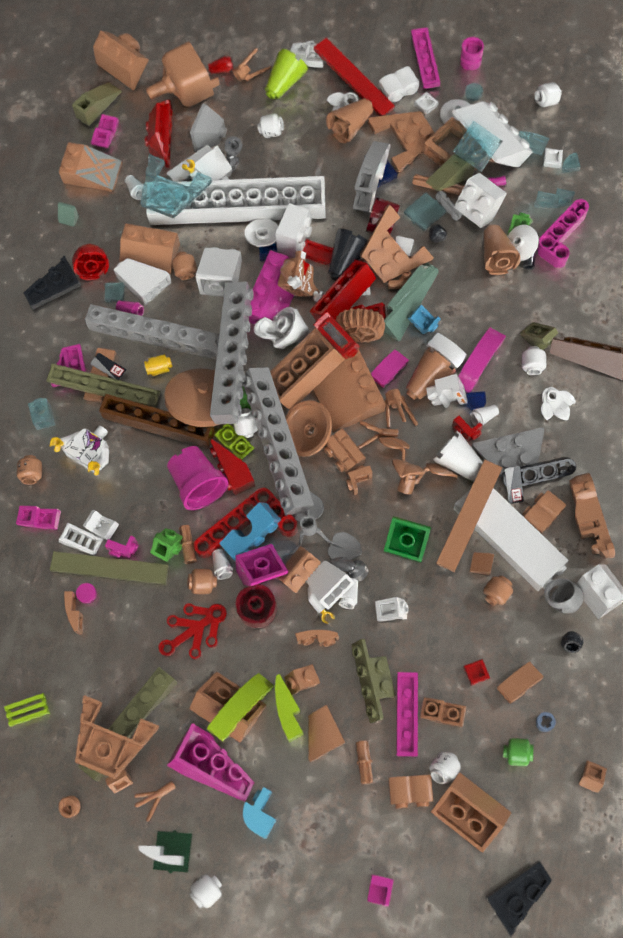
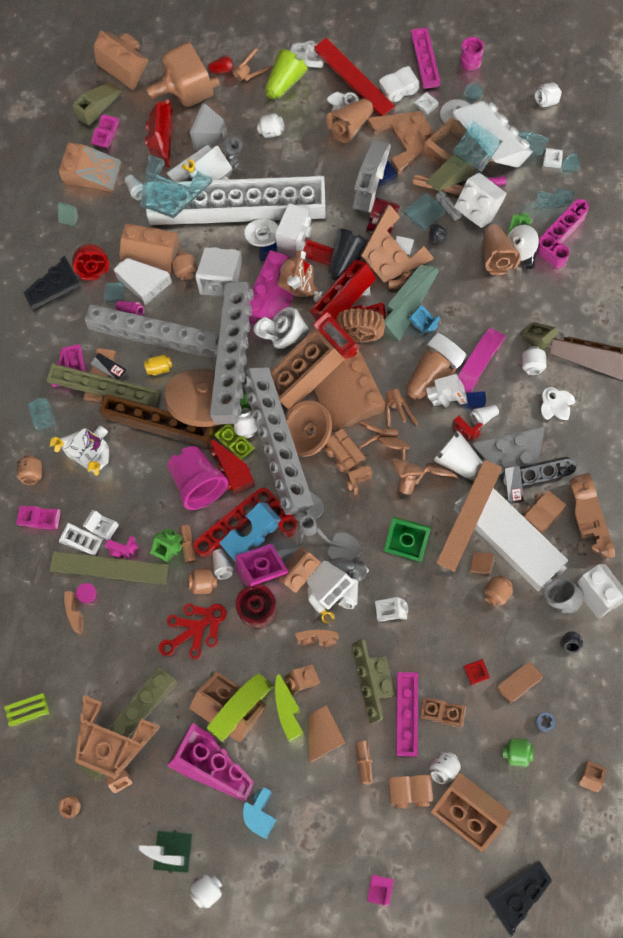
nougat plant [135,781,176,822] -> none
dark pink slope [371,349,409,388] -> none

